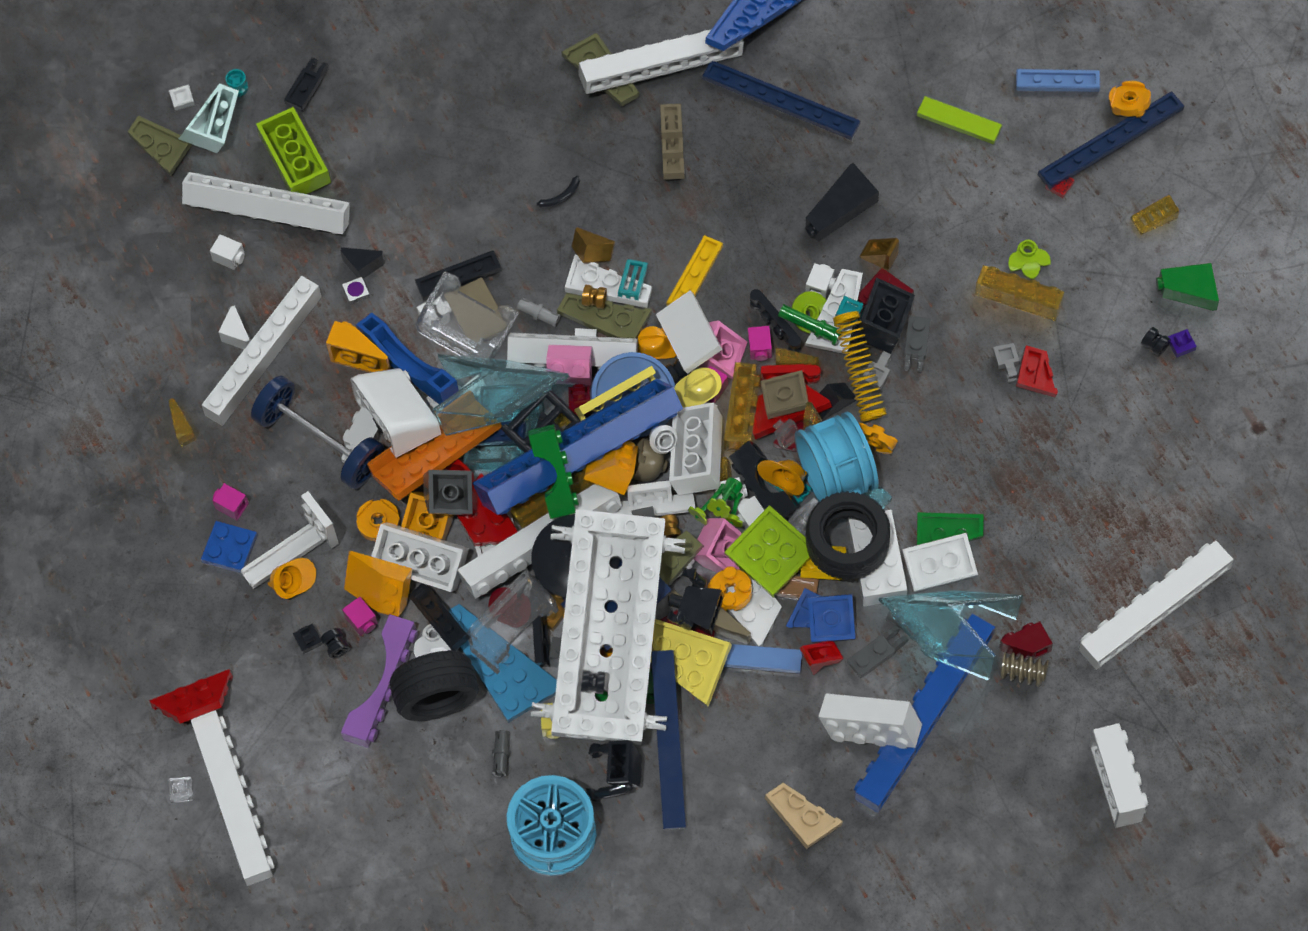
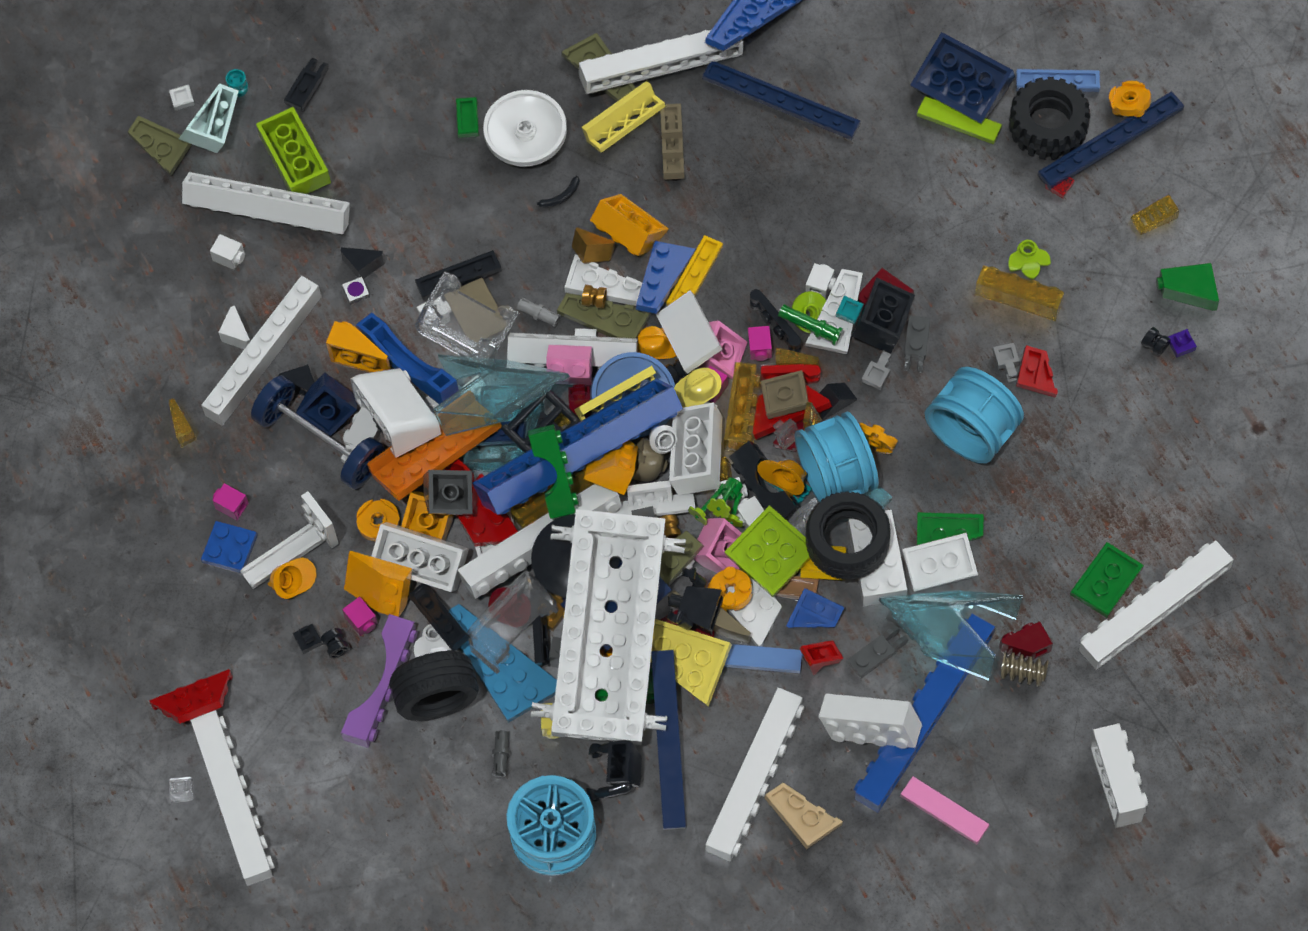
black wheel [581,670,606,694] -> none
teal tile [618,259,648,300] -> none
black slope [805,163,879,242] -> none
blue plate [808,594,855,642] -> none
yellow piece [833,311,887,422] -> none
pearl gold slope [860,238,899,271] -> none
none -> black slope [278,364,314,397]
none -> dark blue slope [296,372,357,436]
none -> green tile [456,97,479,138]
none -> white dish [483,90,567,167]
none -> light yellow fence [582,81,666,153]
none -> light orange slope [590,194,669,256]
none -> blue wing [636,241,696,314]
none -> white brick [705,688,805,862]
none -> bright pink tile [900,777,990,845]
none -> dark blue slope [910,32,1015,124]
none -> medium azure wheel [925,367,1024,463]
none -> black tyre [1009,77,1090,159]
none -> green tile [1070,542,1144,618]

